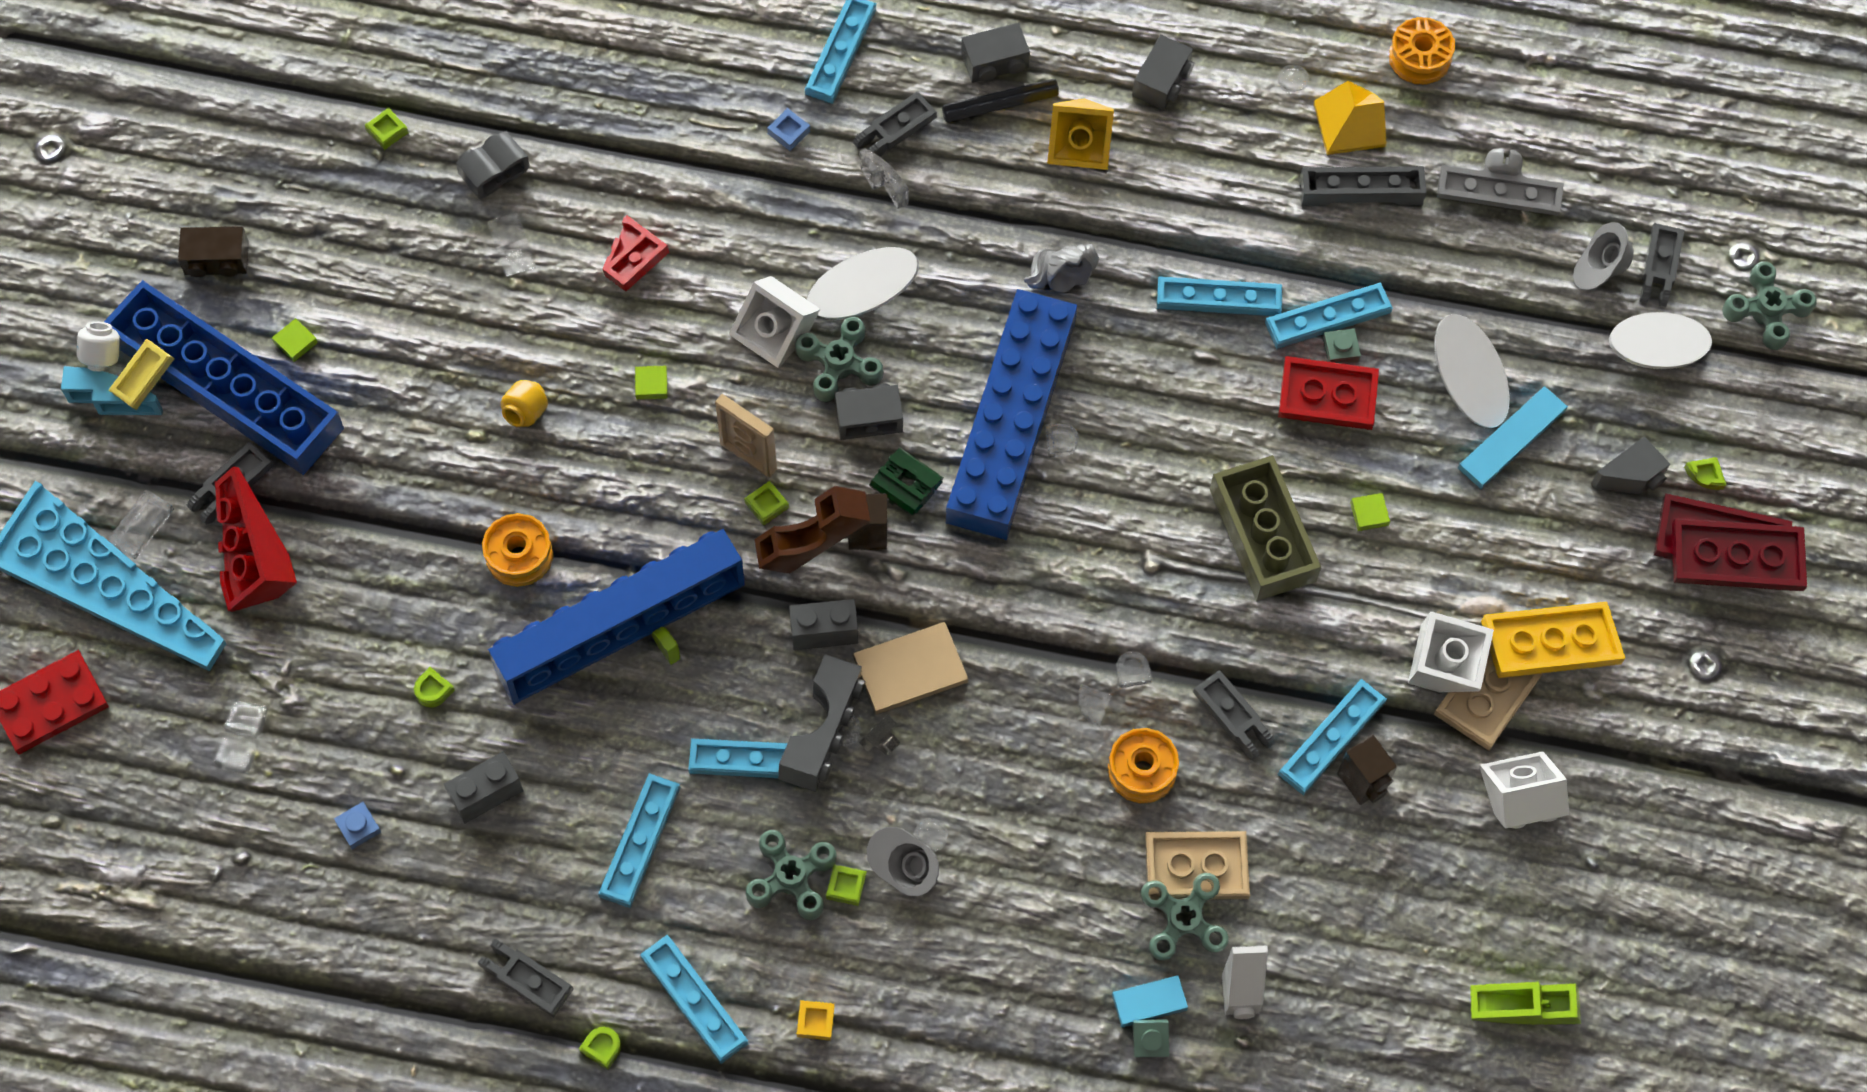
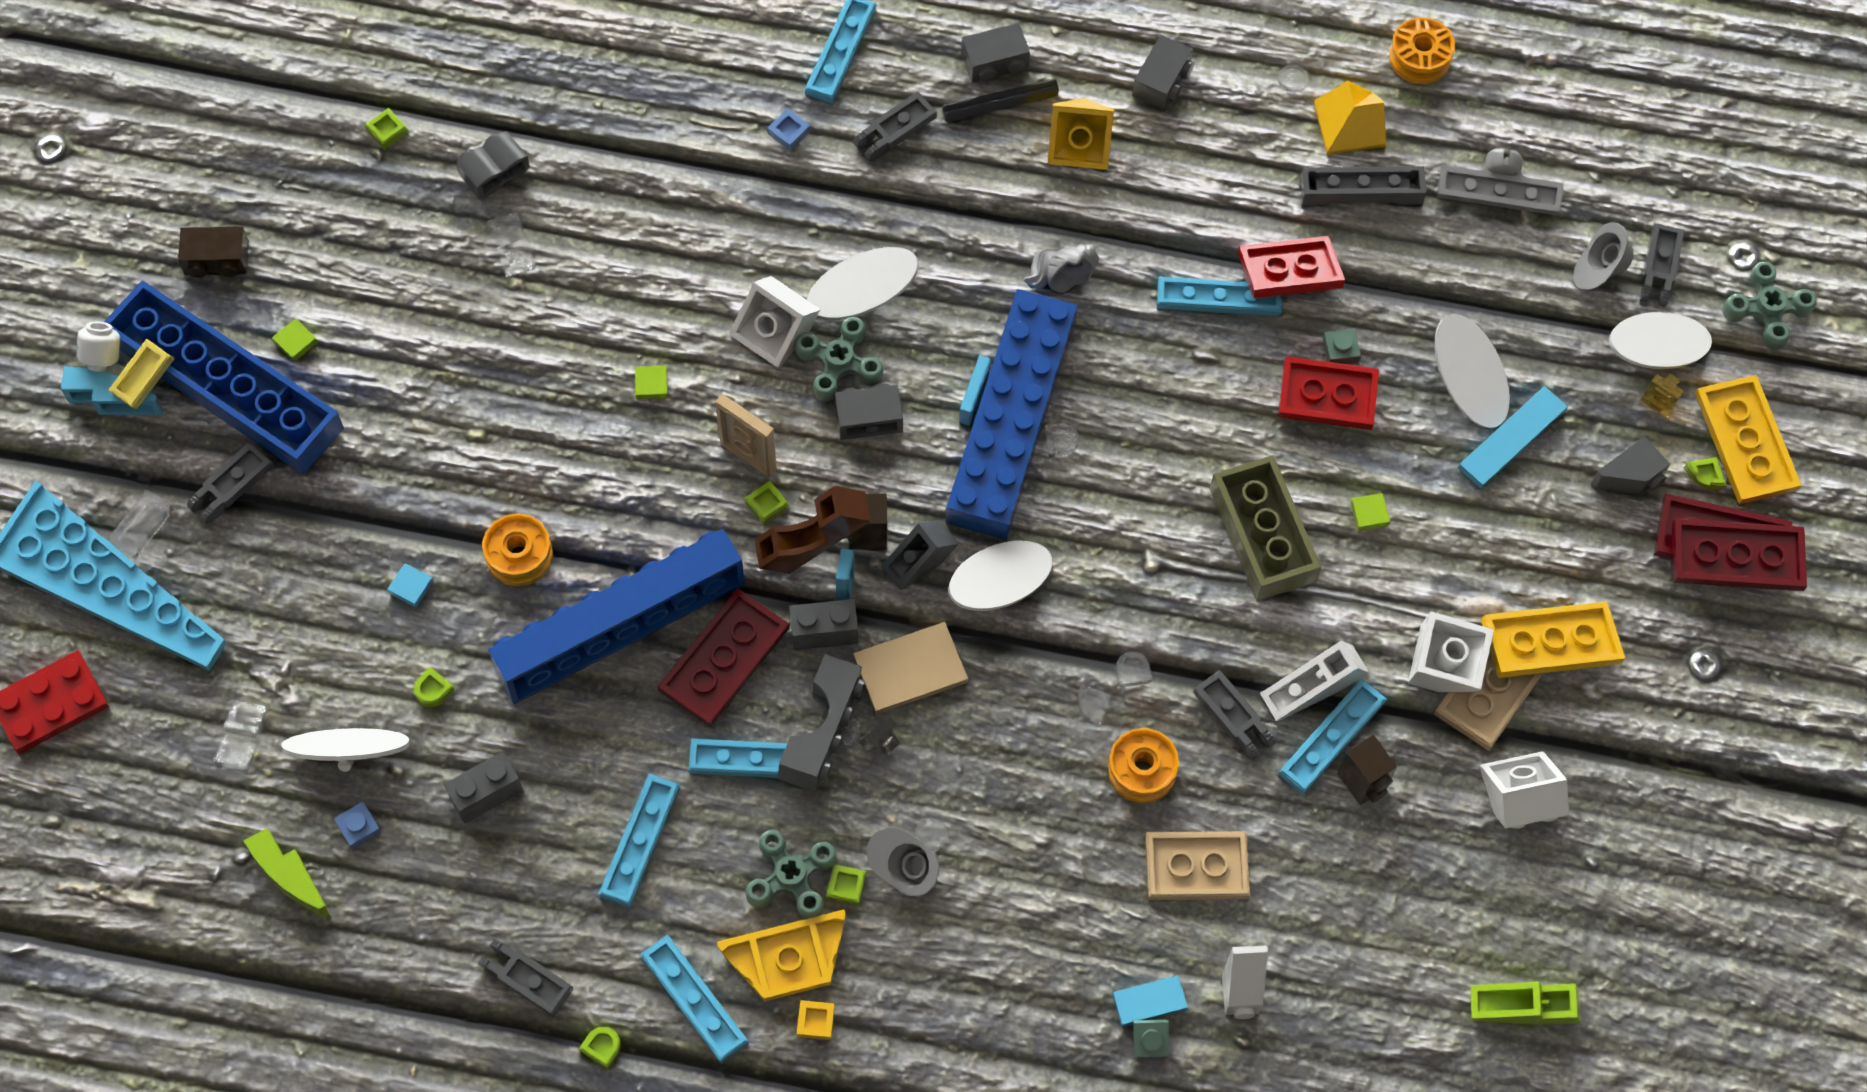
red wedge [215,466,297,612] -> none
yellow head [500,380,548,427] -> none
wing [602,215,670,292] -> none
lime tile [652,626,681,665] -> none
clear slope [860,148,909,209] -> none
dark green piece [869,448,944,516] -> none
sand green gear [1140,873,1229,960] -> none
medium azure tile [1265,282,1393,349] -> none
none -> lime slope [244,828,330,918]
none -> white shield [282,729,409,772]
none -> medium azure tile [387,563,434,608]
none -> dark red plate [657,588,790,727]
none -> yellow wing [717,910,846,1002]
none -> medium azure tile [836,548,855,601]
none -> dark grey slope [881,520,959,590]
none -> white shield [948,541,1052,611]
none -> medium azure tile [959,355,991,426]
none -> plate [1238,236,1345,298]
none -> white slope [1260,640,1369,722]
none -> clear yellow tile [1640,373,1684,417]
none -> yellow plate [1695,375,1802,505]

